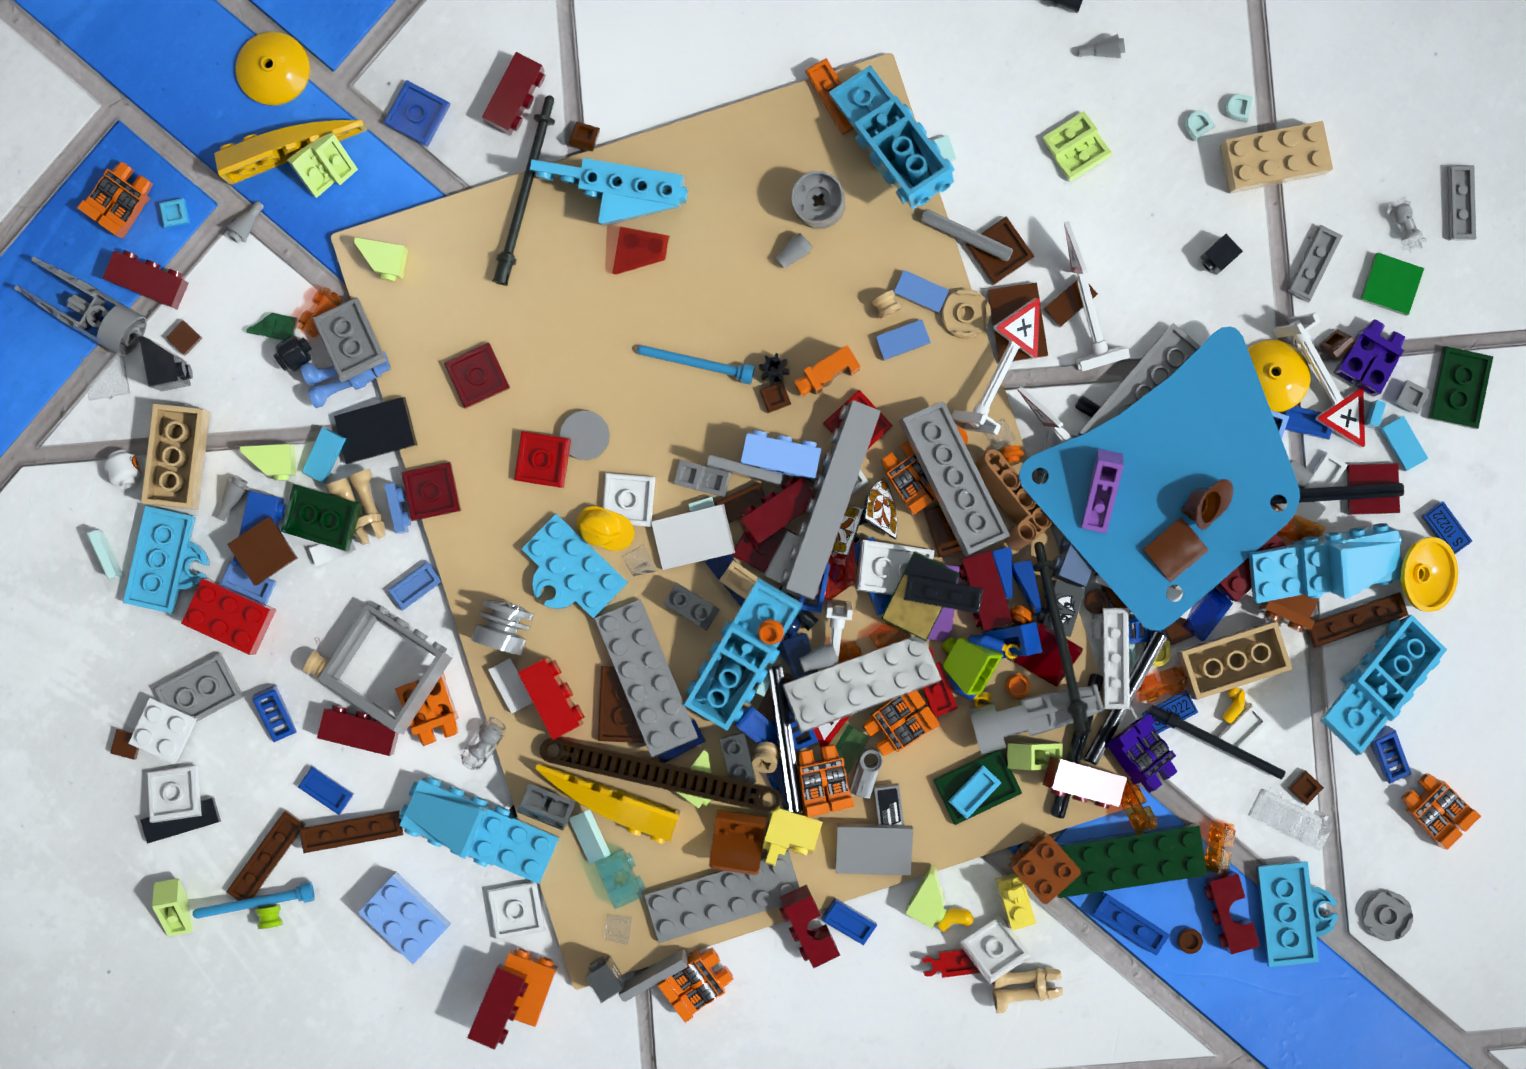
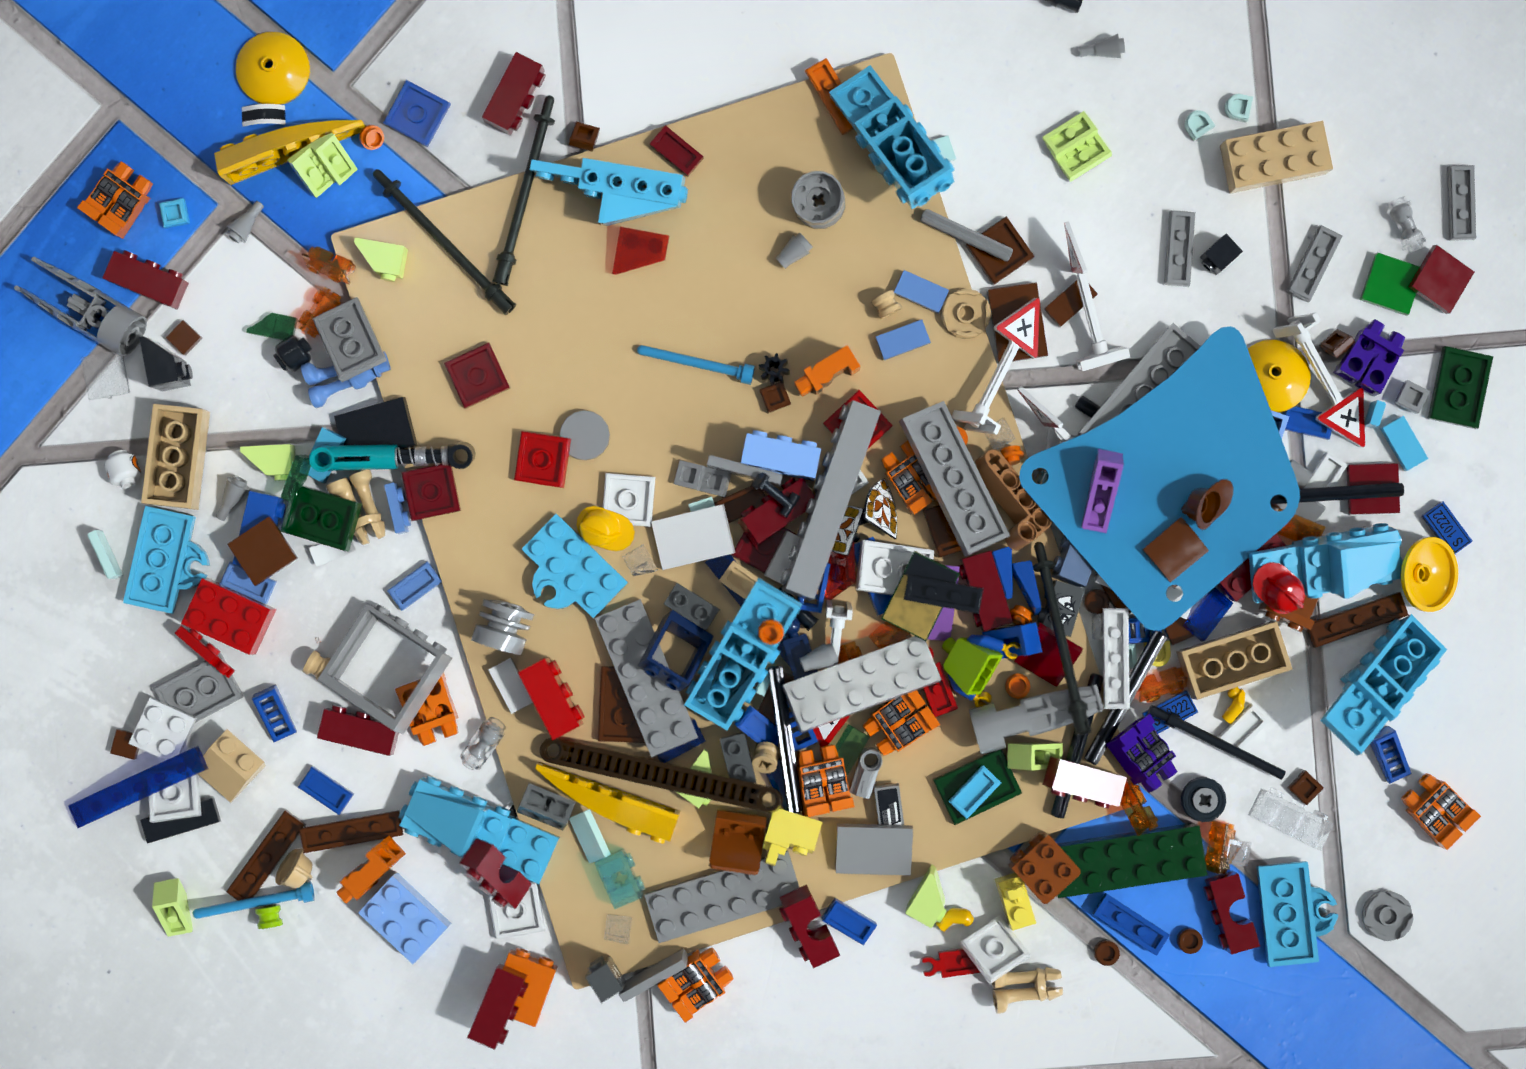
none -> clear blue tile [68,746,208,828]
none -> red plate [175,626,235,678]
none -> tan slope [193,729,266,803]
none -> sticker [242,104,286,127]
none -> tan piece [275,848,313,888]
none -> clear green tile [281,455,311,501]
none -> clear orange hinge [302,246,356,285]
none -> piece [309,442,476,472]
none -> orange hips [336,835,406,904]
none -> orange plate [359,125,384,150]
none -> pearl dark grey bar [373,169,517,315]
none -> dark red arch [459,838,532,909]
none -> dark blue window [638,610,714,692]
none -> dark red tile [650,125,704,177]
none -> black piece [751,472,800,518]
none -> reddish brown tile [1094,940,1120,966]
none -> light grey tile [1164,210,1195,287]
none -> black wheel [1181,777,1226,822]
none -> clear slope [1226,839,1252,867]
none -> red piece [1252,562,1305,614]
none -> dark red tile [1408,245,1475,314]

